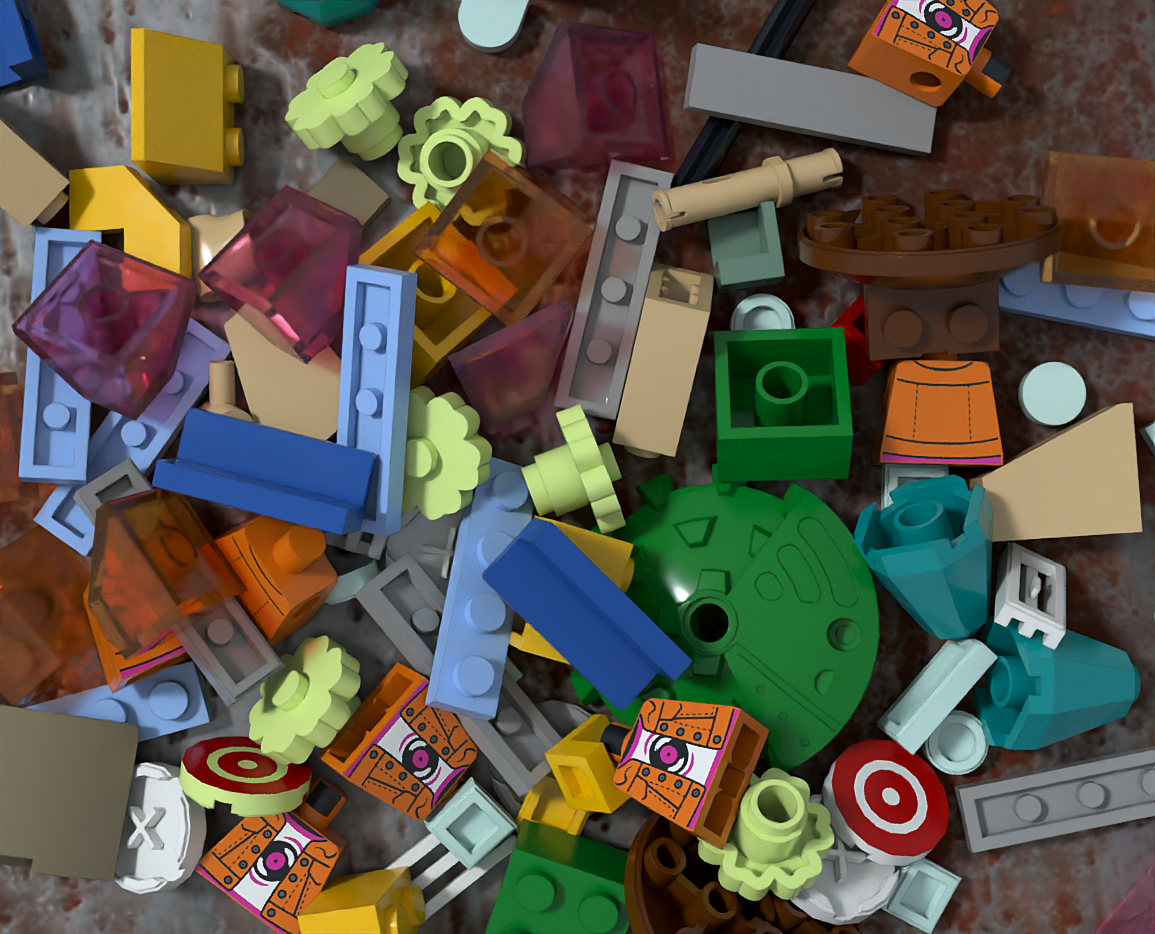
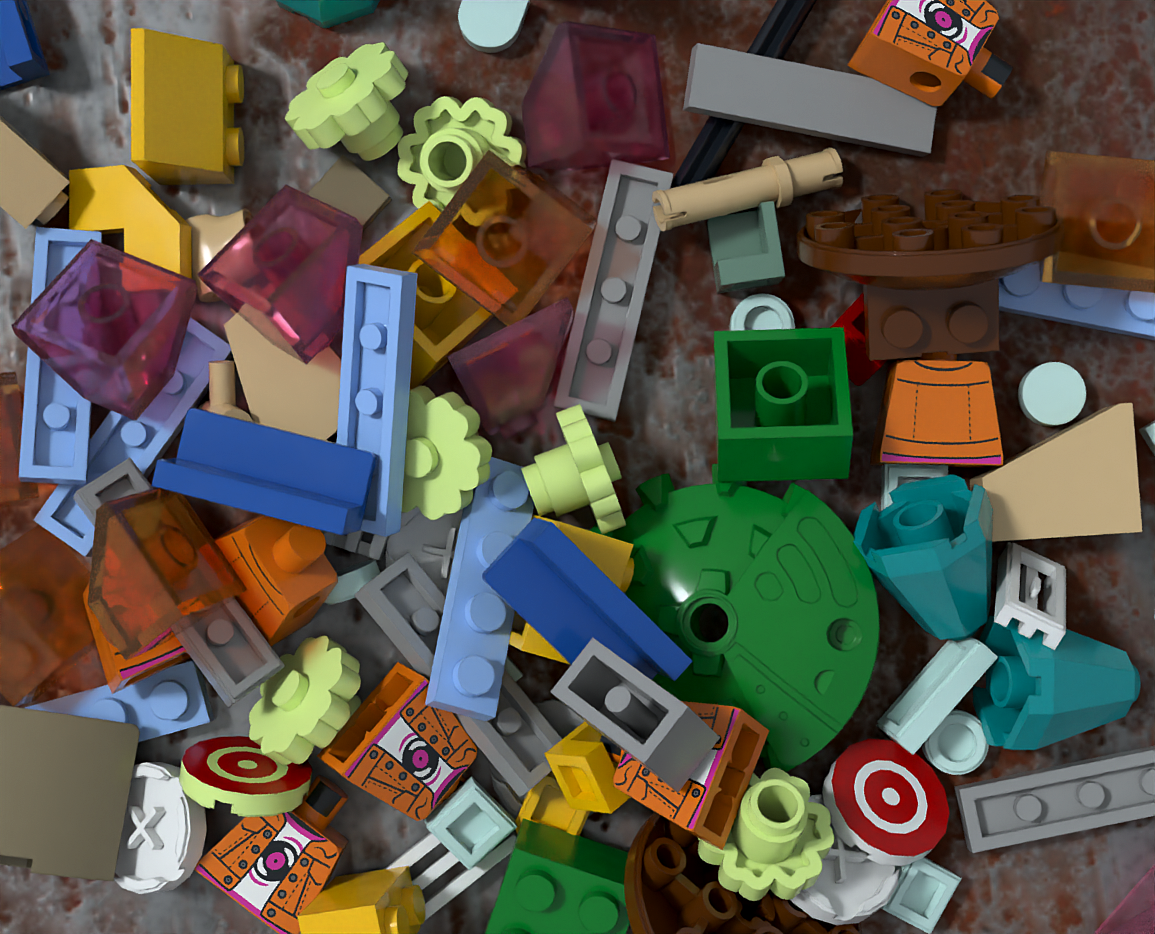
tan slope [612,262,714,458] -> none
none -> light grey brick [550,638,720,793]

